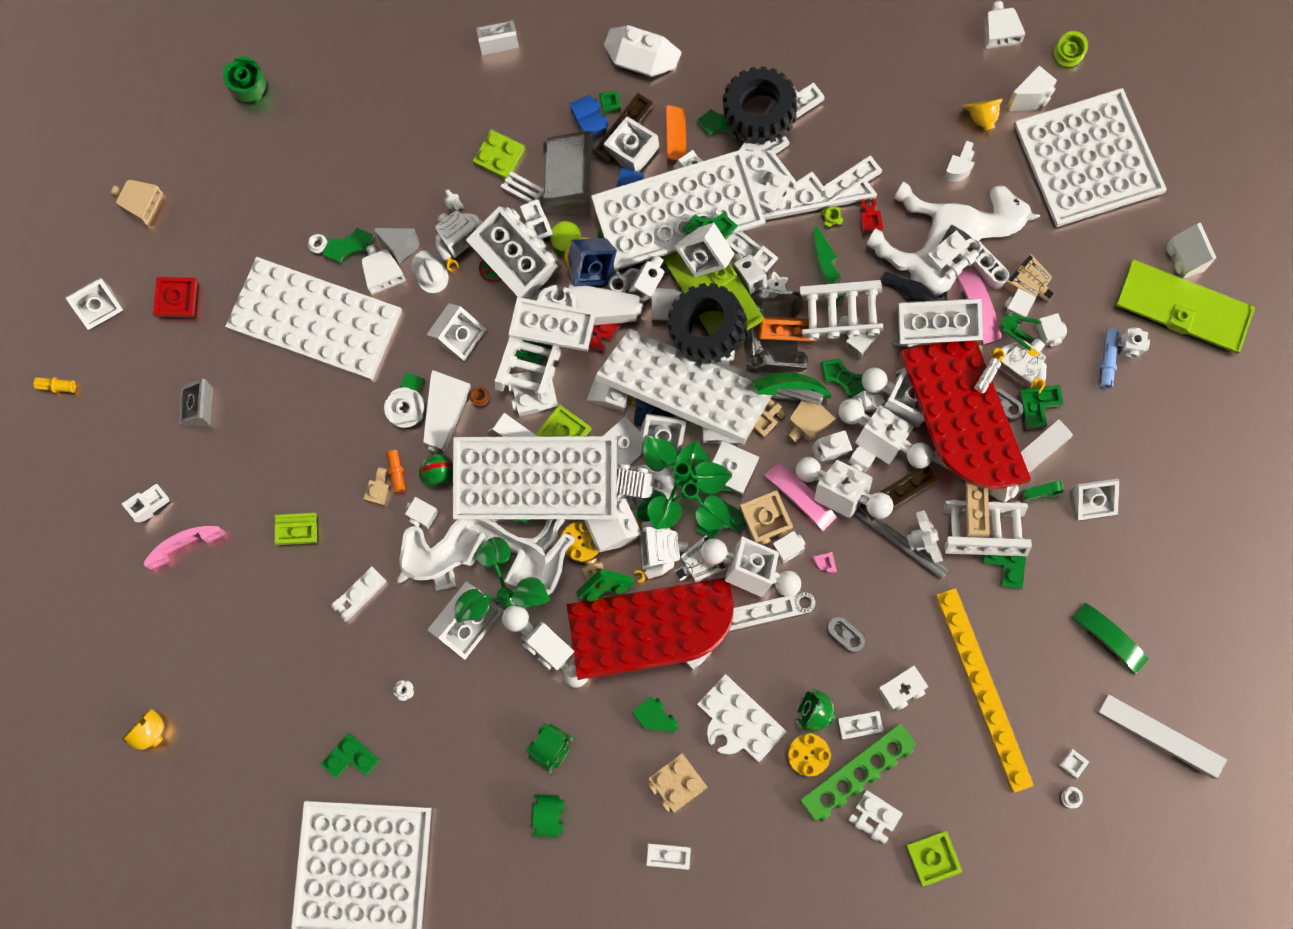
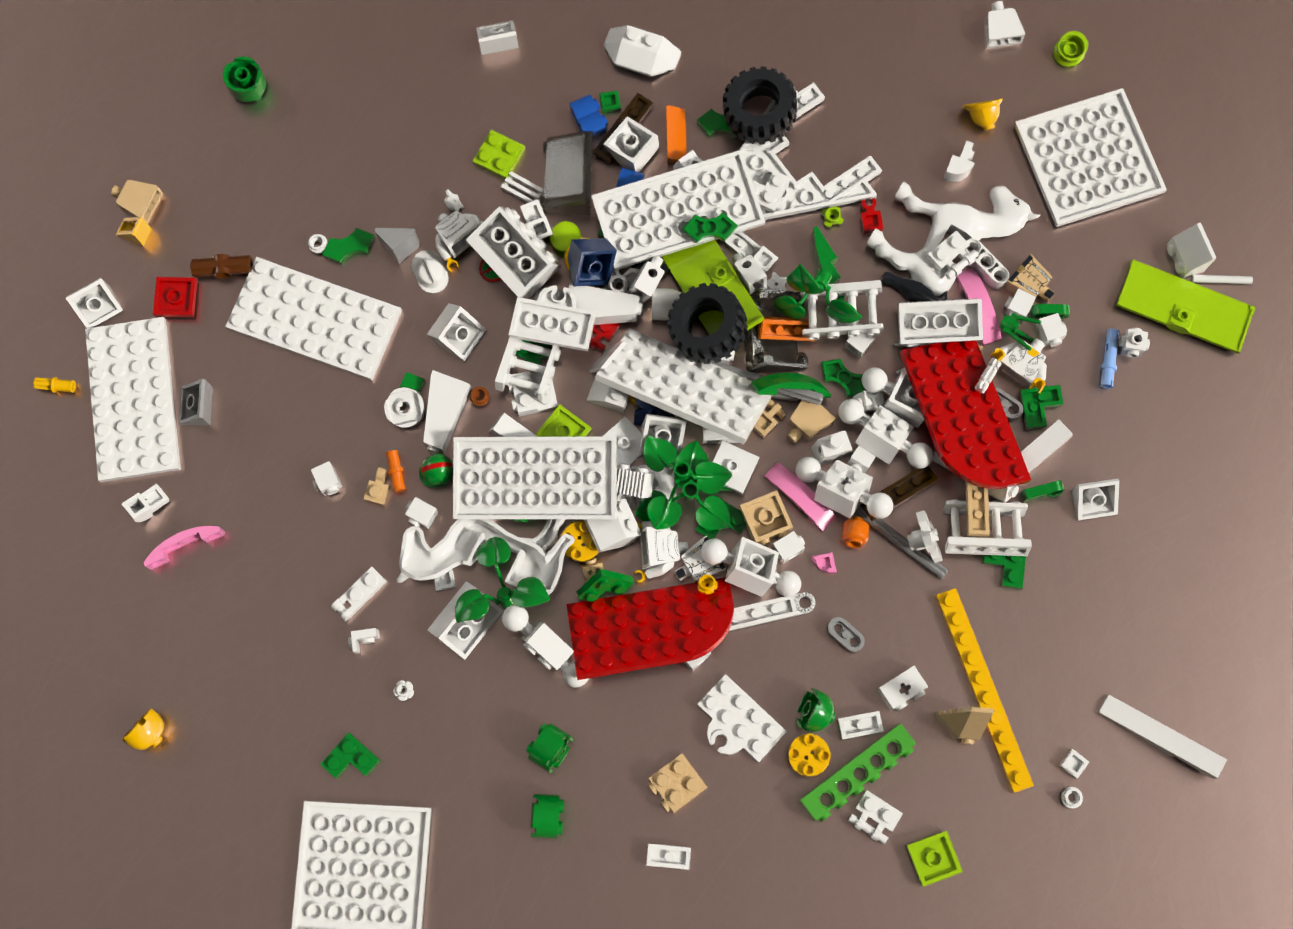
lime plate [275,513,317,545] -> none
white torso [362,244,406,295] -> none
green slope [632,696,678,733] -> none
white slope [674,223,734,277] -> none
white slope [1006,66,1057,111] -> none
green slope [1071,602,1149,675] -> none
none -> white plate [85,317,181,482]
none -> yellow slope [116,217,152,246]
none -> reddish brown piece [190,254,253,278]
none -> white brick [311,461,343,495]
none -> white bracket [348,628,380,654]
none -> white piece [588,341,627,373]
none -> yellow plate [697,575,718,594]
none -> green plant [773,264,863,323]
none -> orange head [842,516,869,548]
none -> tan wedge [935,707,994,745]
none -> green beam [1031,304,1070,319]
none -> white bar [1191,275,1253,284]

